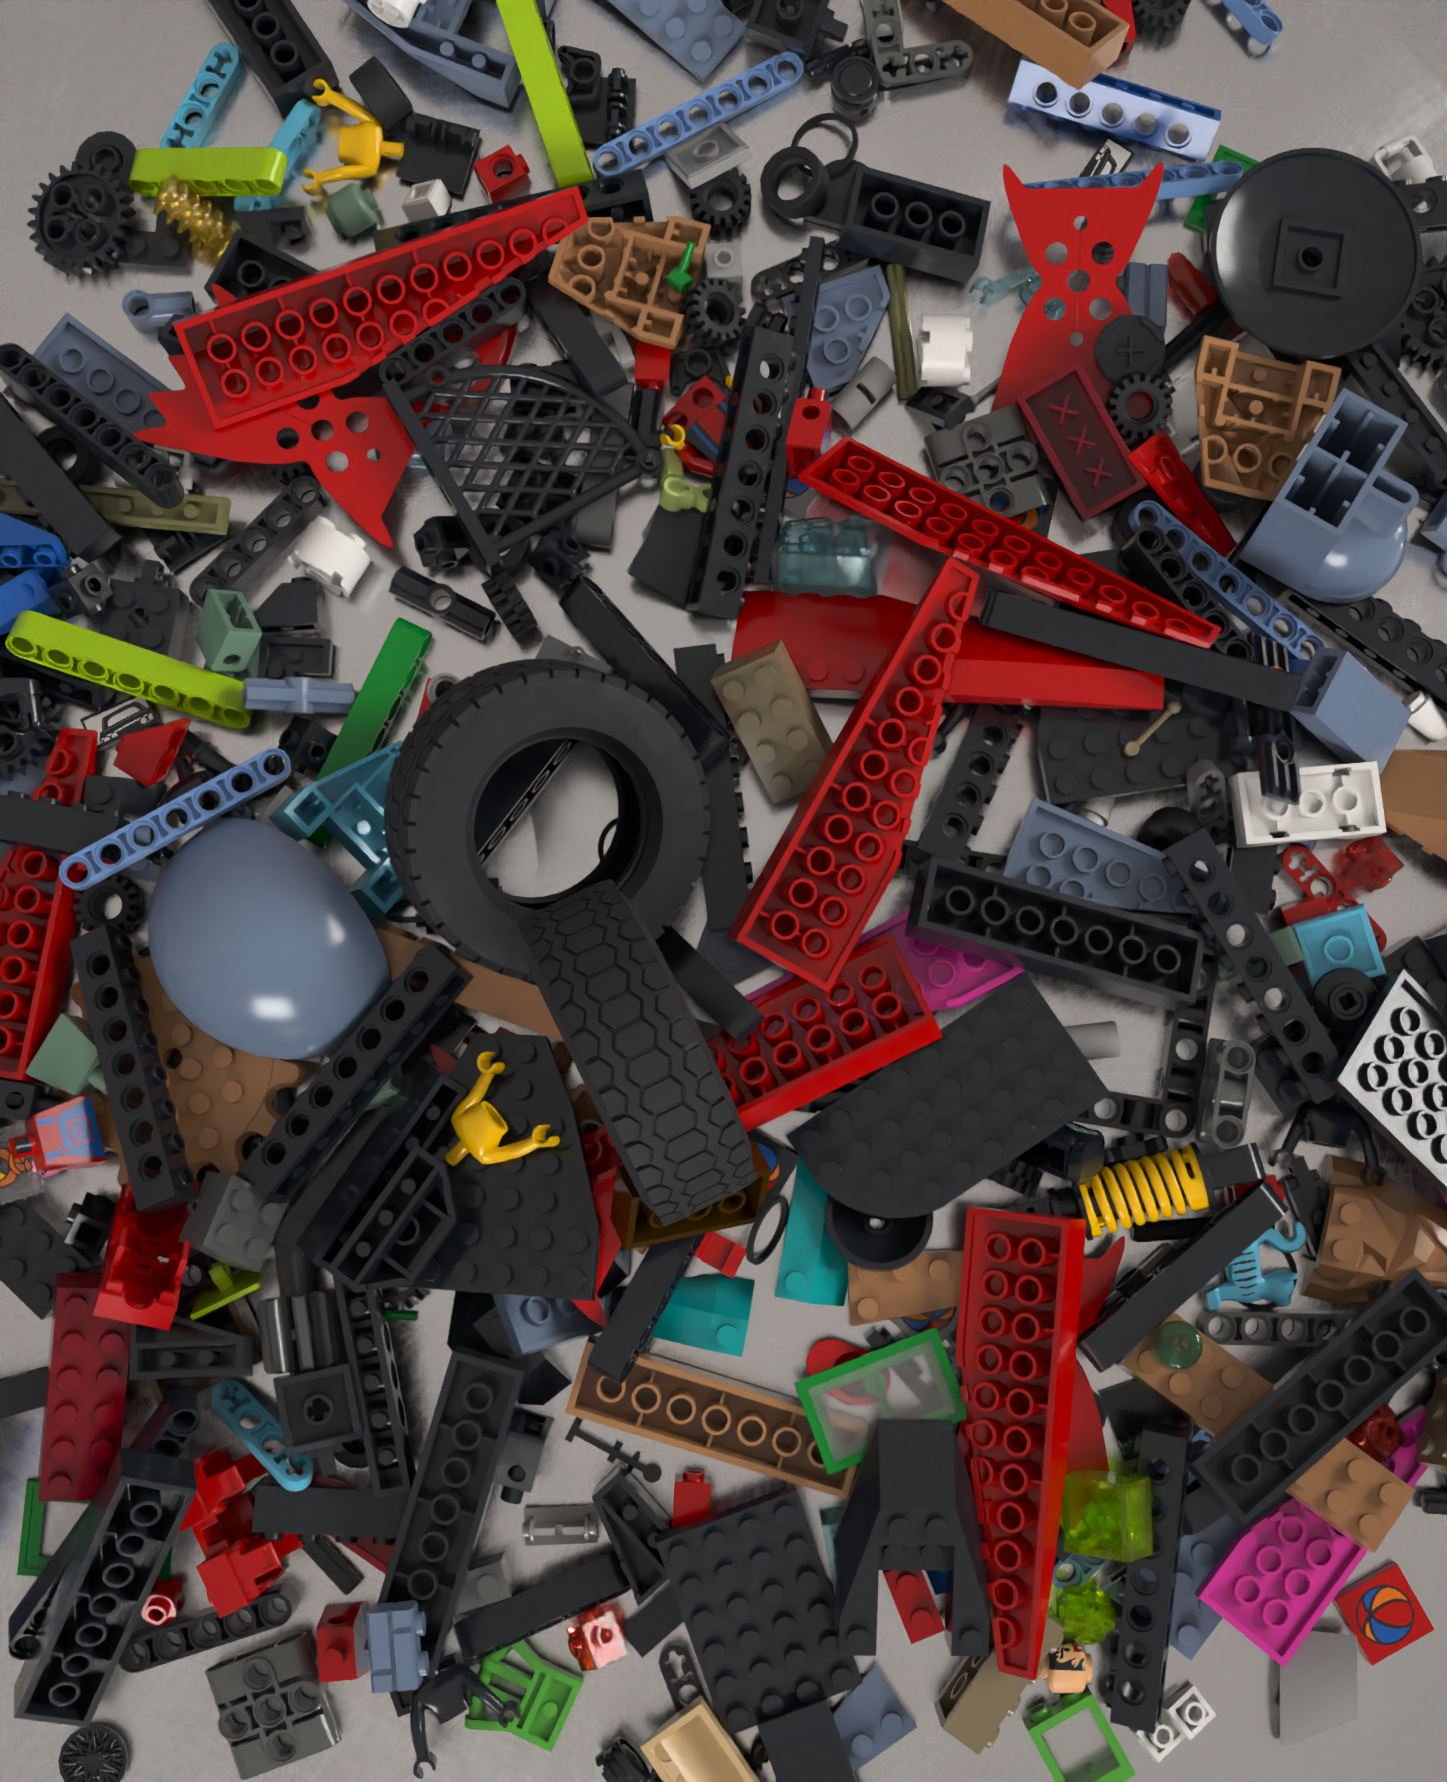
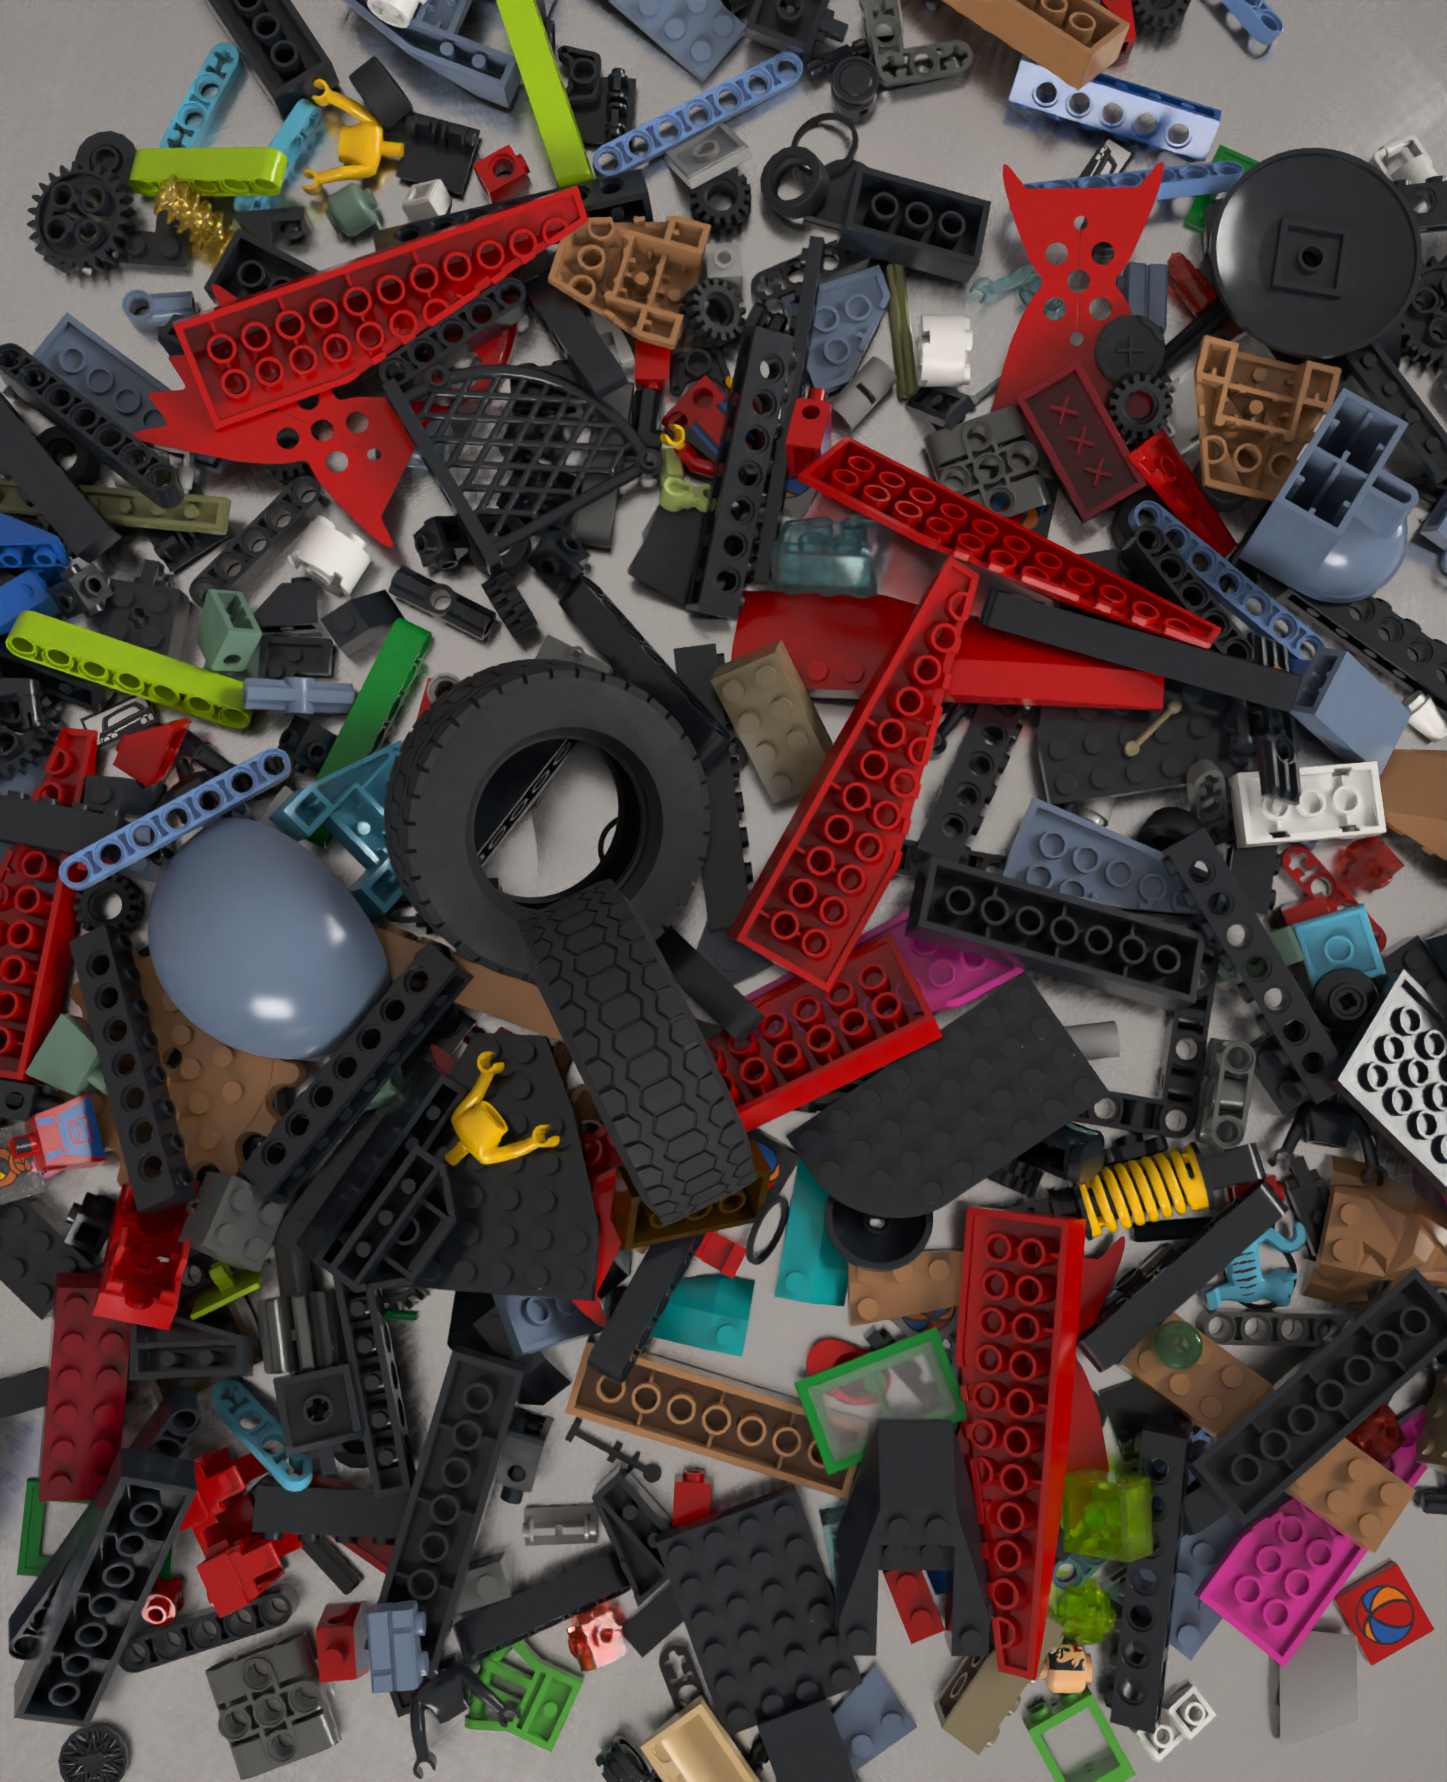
green hand [667,241,696,293] -> none
none -> black slope [320,589,405,657]

